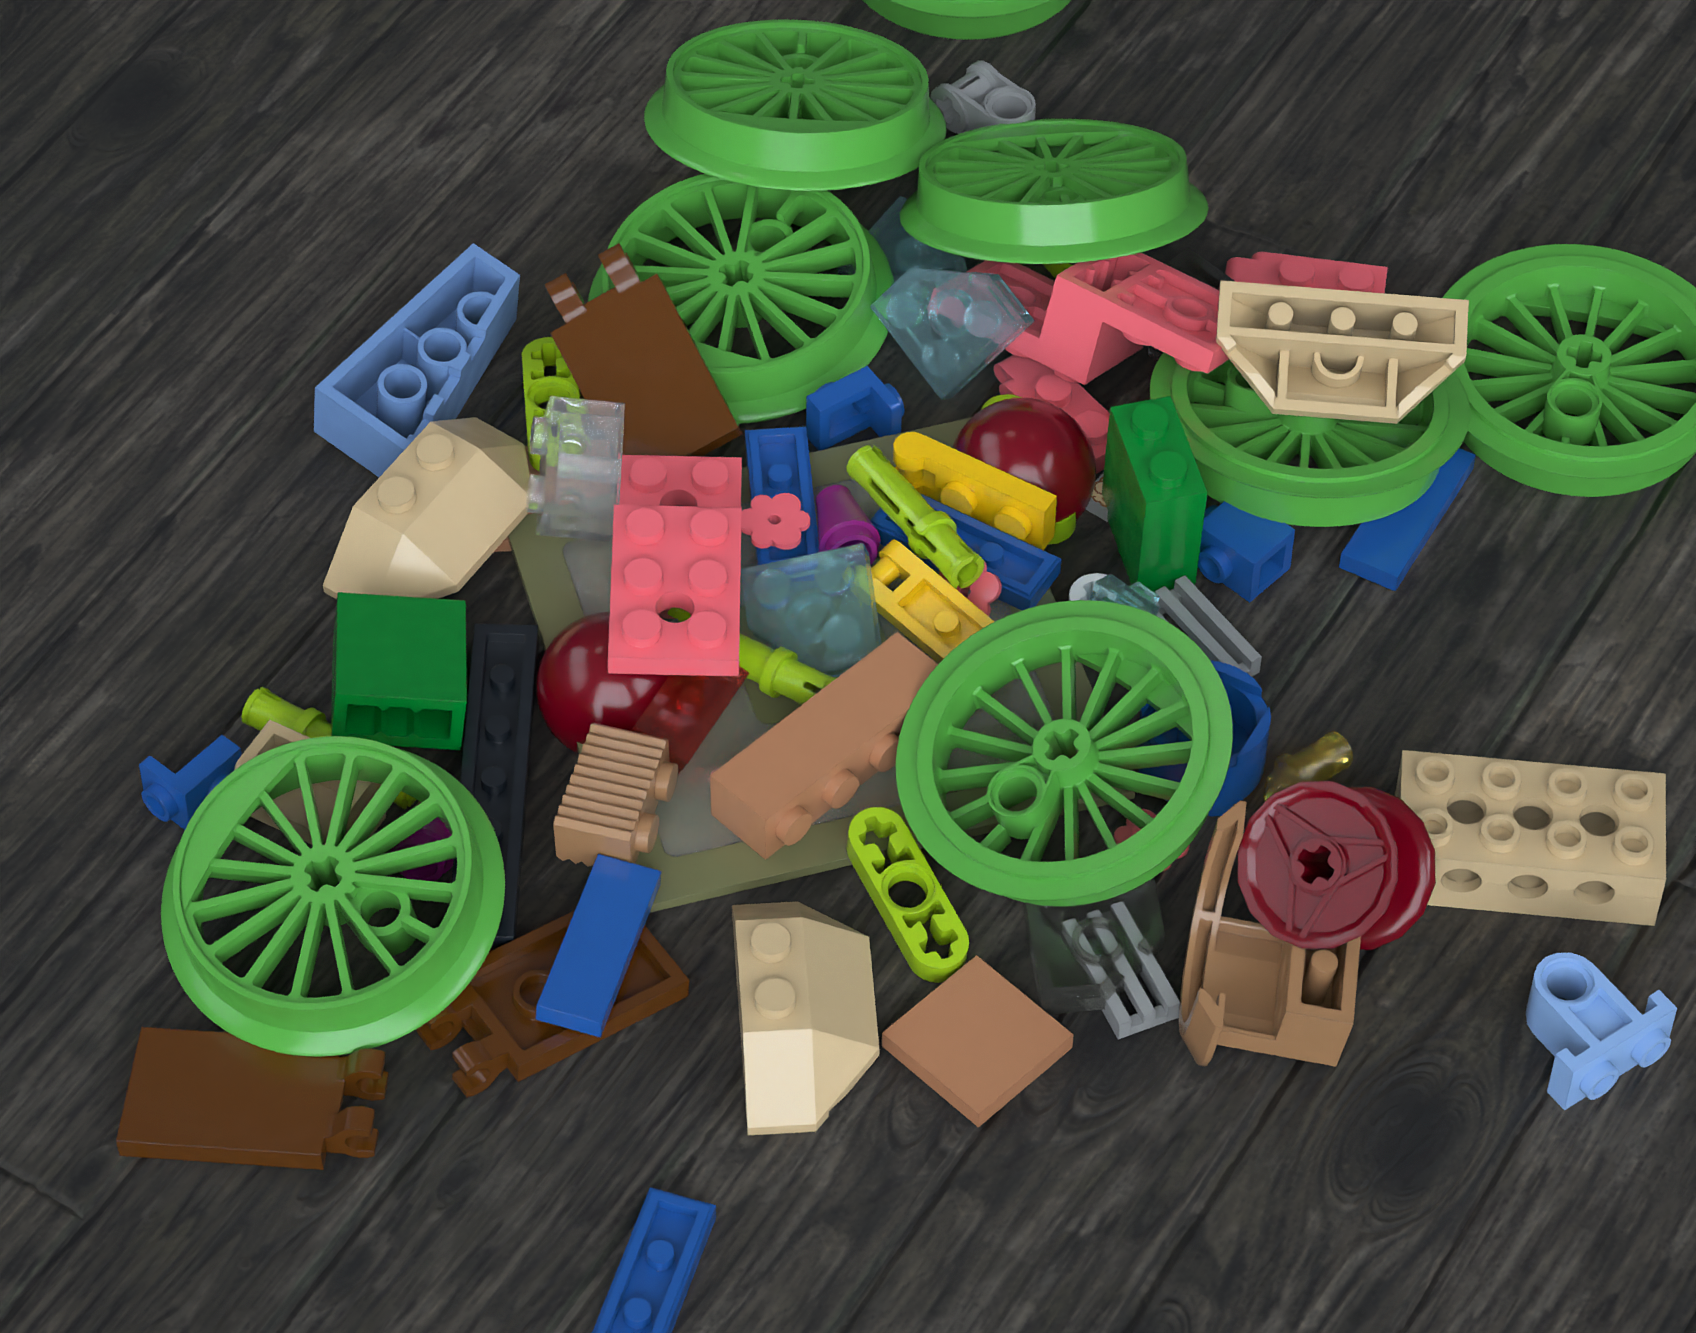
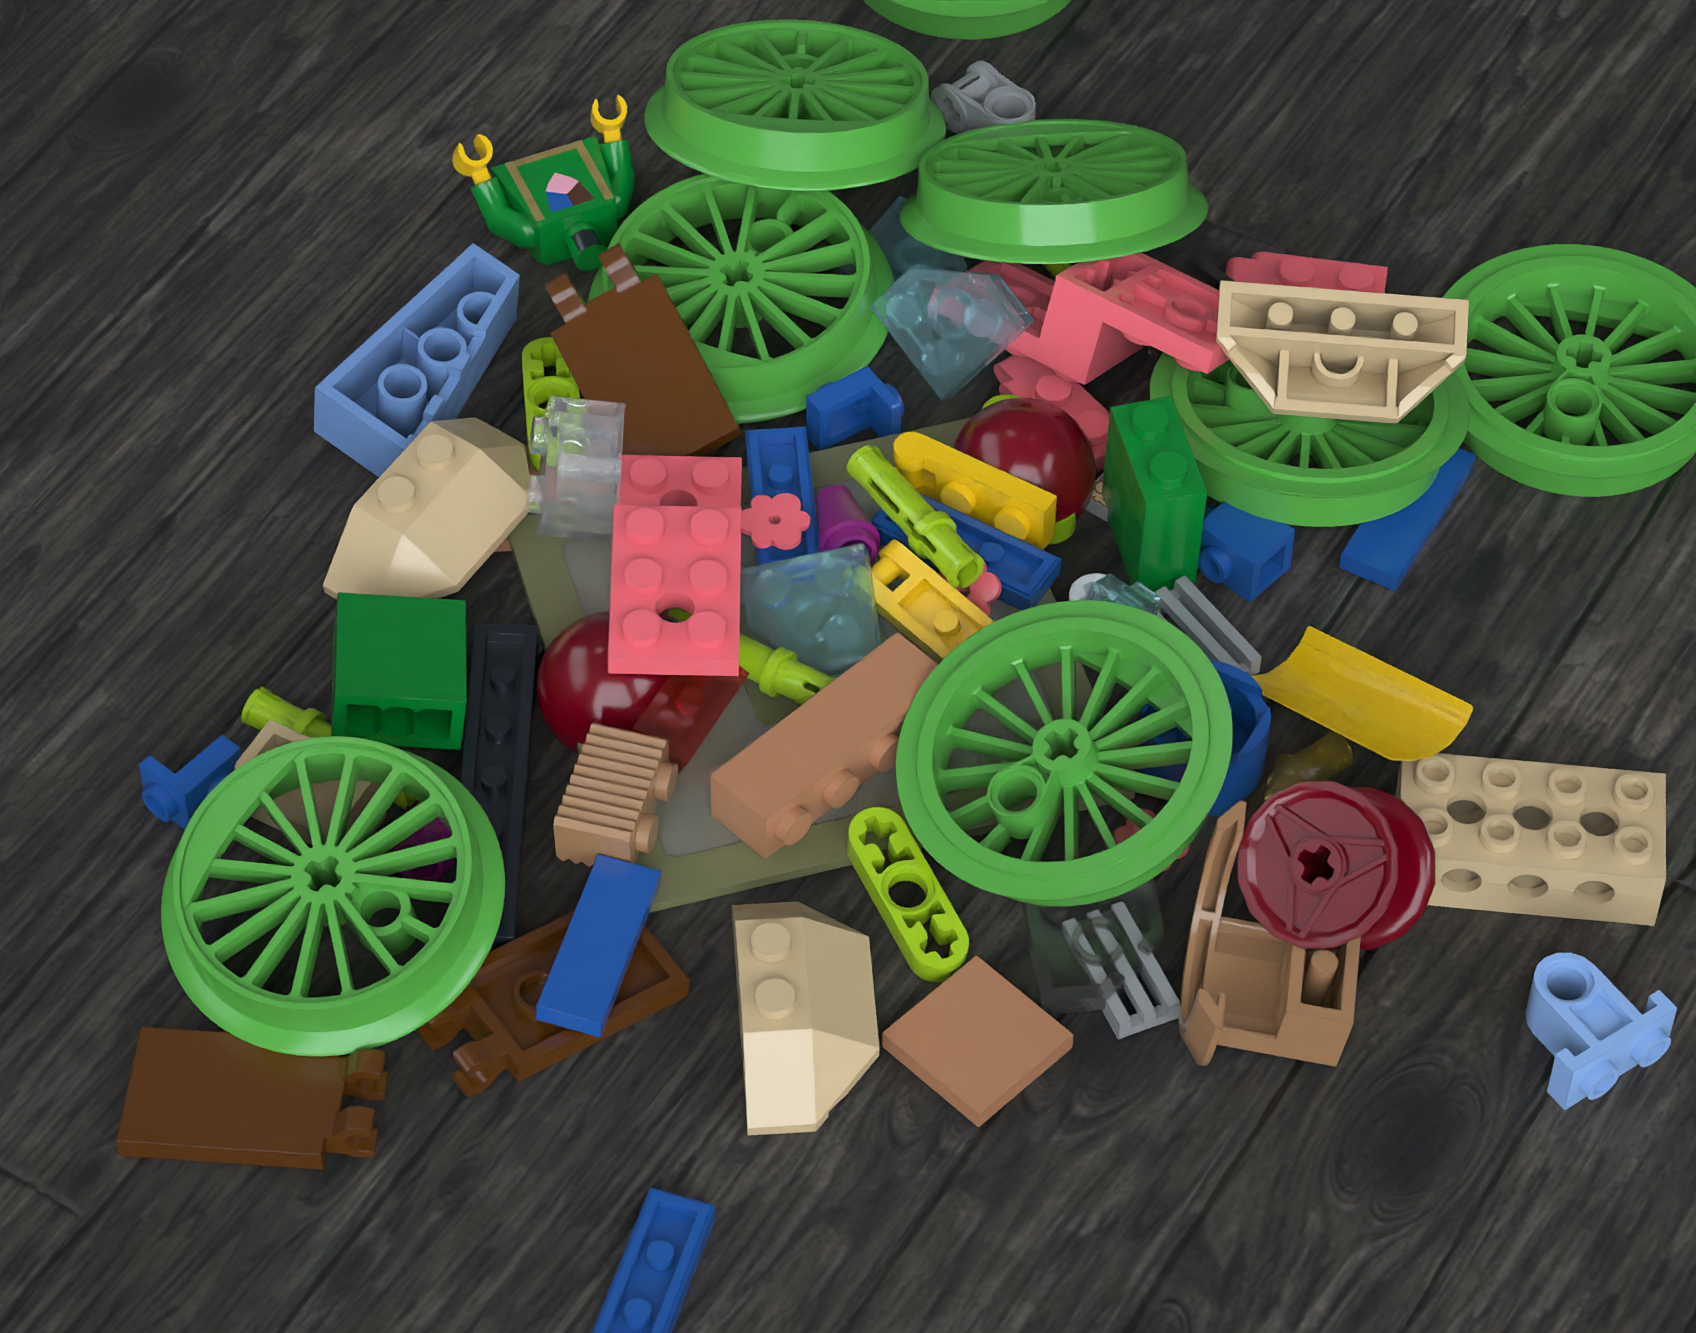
none -> green torso [452,95,636,271]
none -> yellow sticker [1251,626,1473,761]

